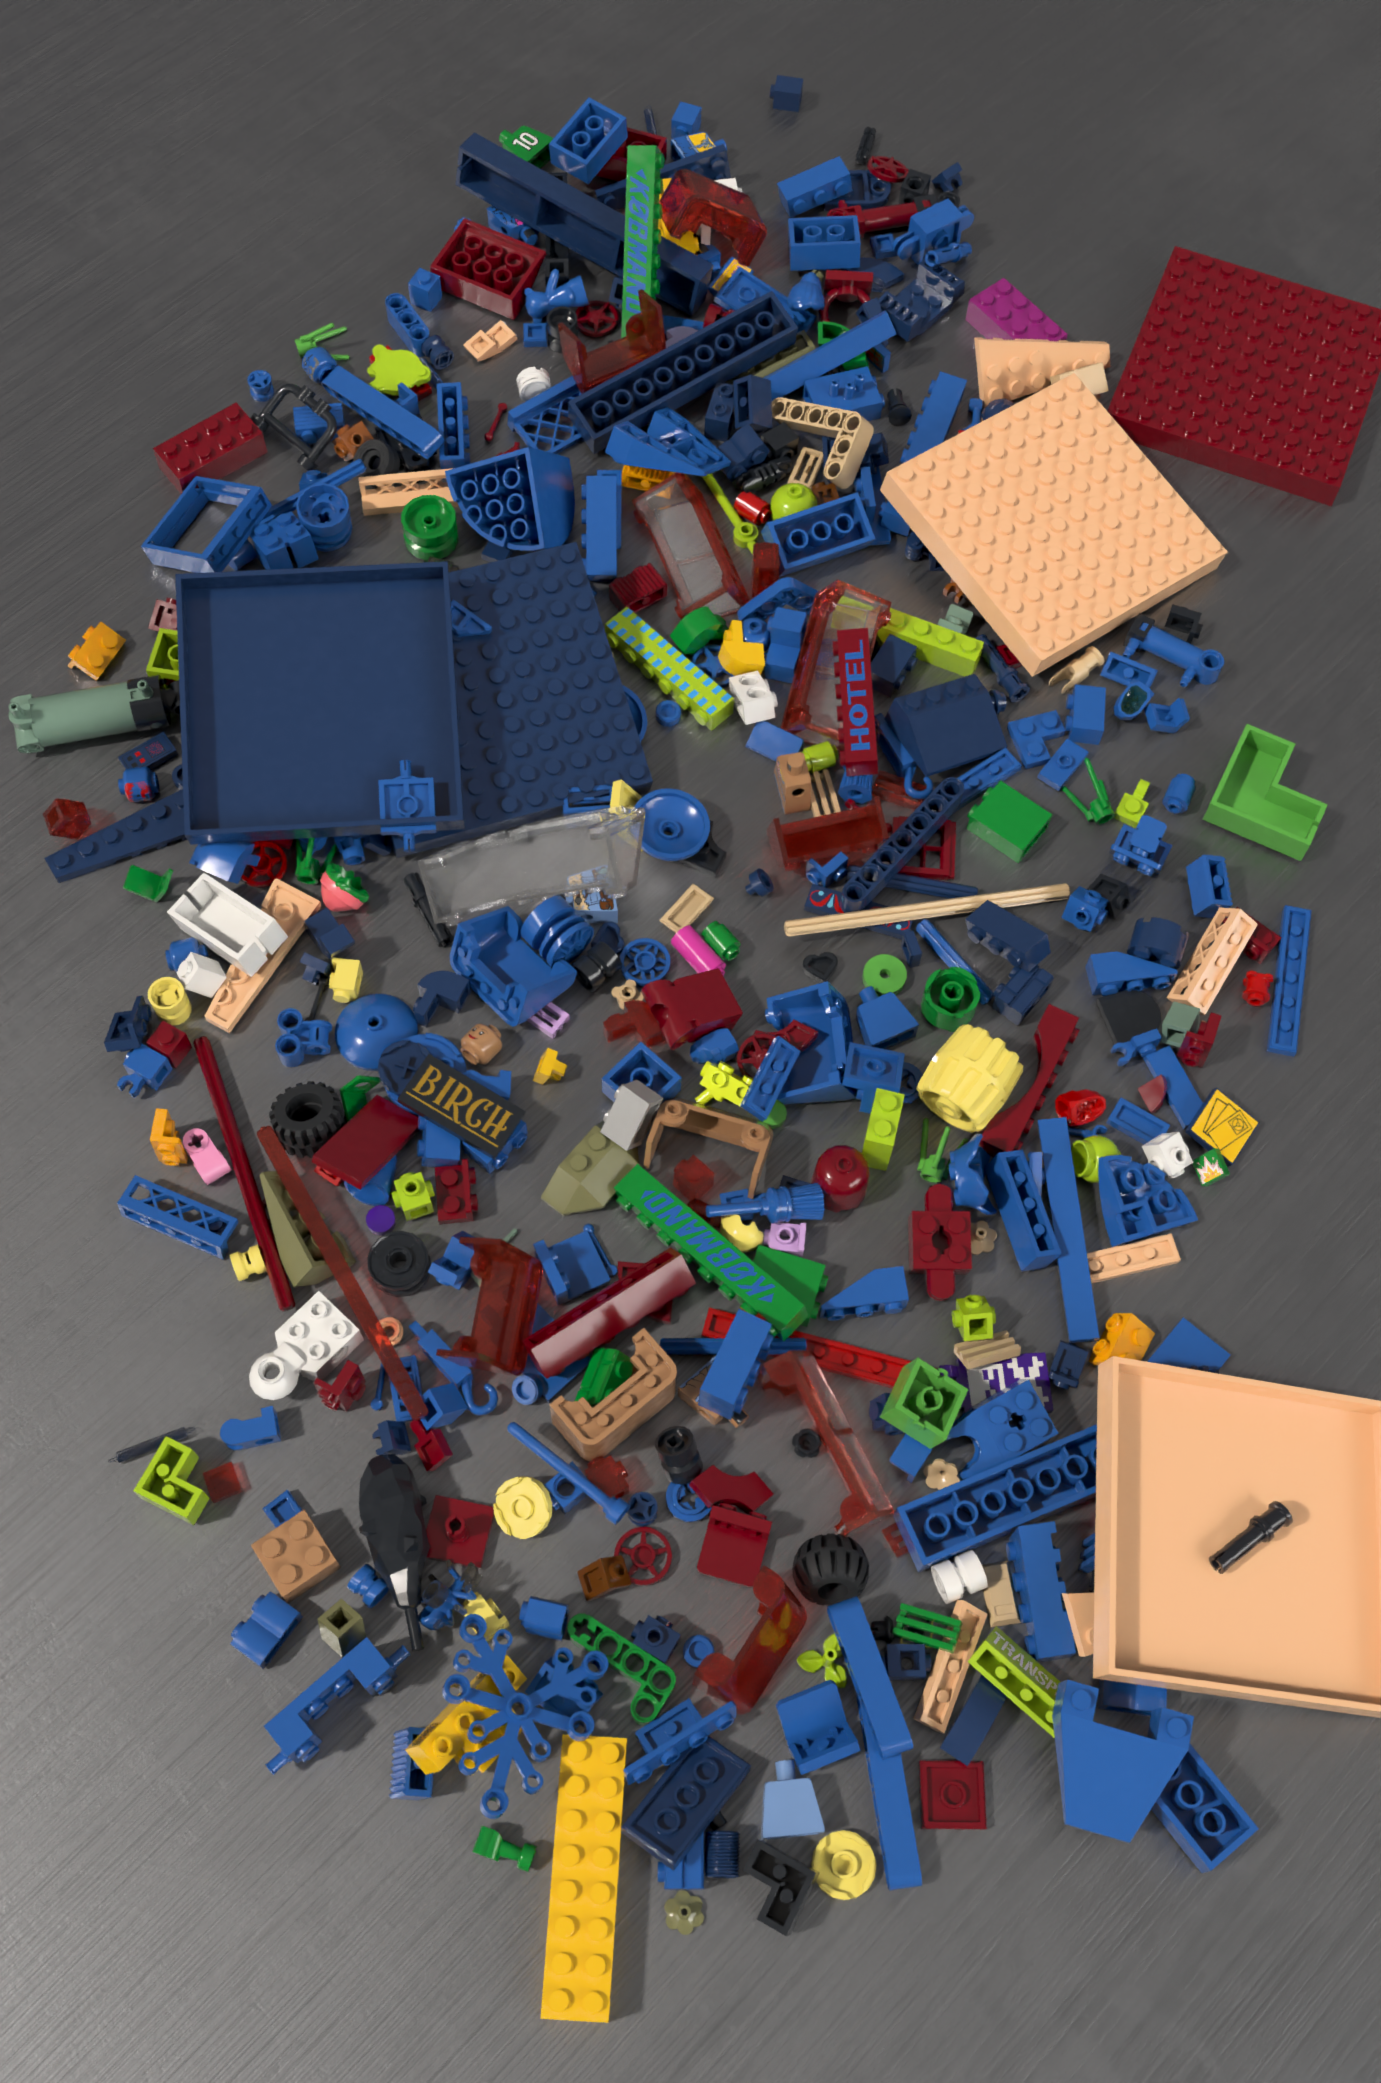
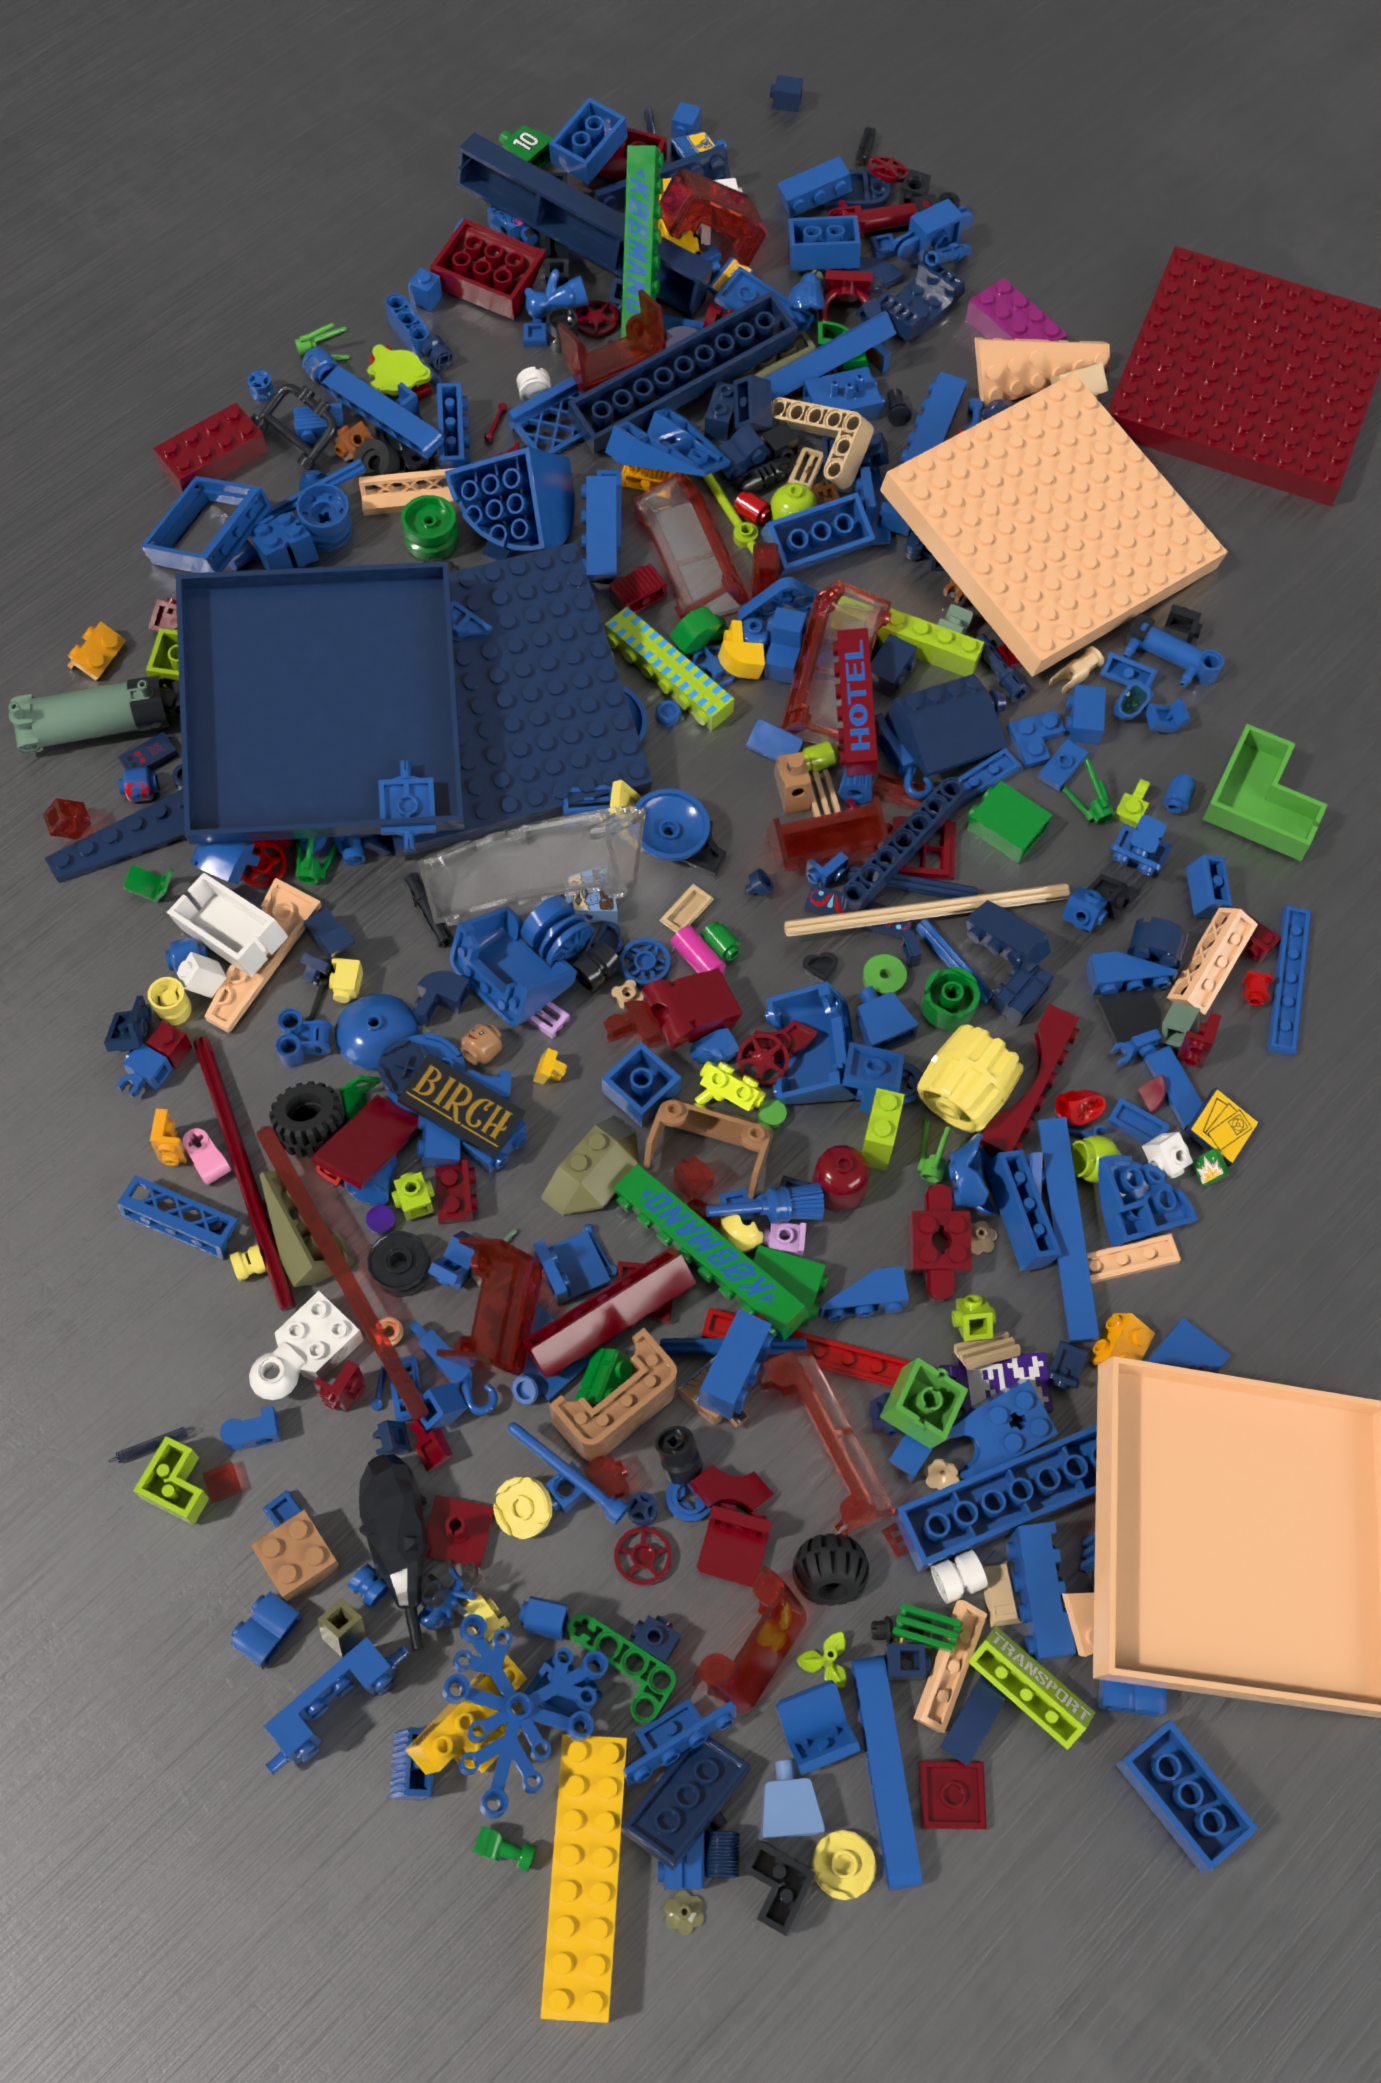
hair [320,863,369,912] -> none
light nougat slope [463,320,518,361] -> none
reddish brown bracket [577,1555,631,1601] -> none
light grey piece [600,1080,664,1151] -> none
blue tile [683,1635,714,1669] -> none
white brick [729,671,778,725] -> none
blue tile [740,1036,801,1121] -> none
black plate [792,1428,822,1458] -> none
blue beam [827,1596,913,1760] -> none
dark blue tile [931,162,963,192] -> none
blue wedge [1052,1679,1194,1843] -> none
black pin [1209,1501,1293,1574] -> none

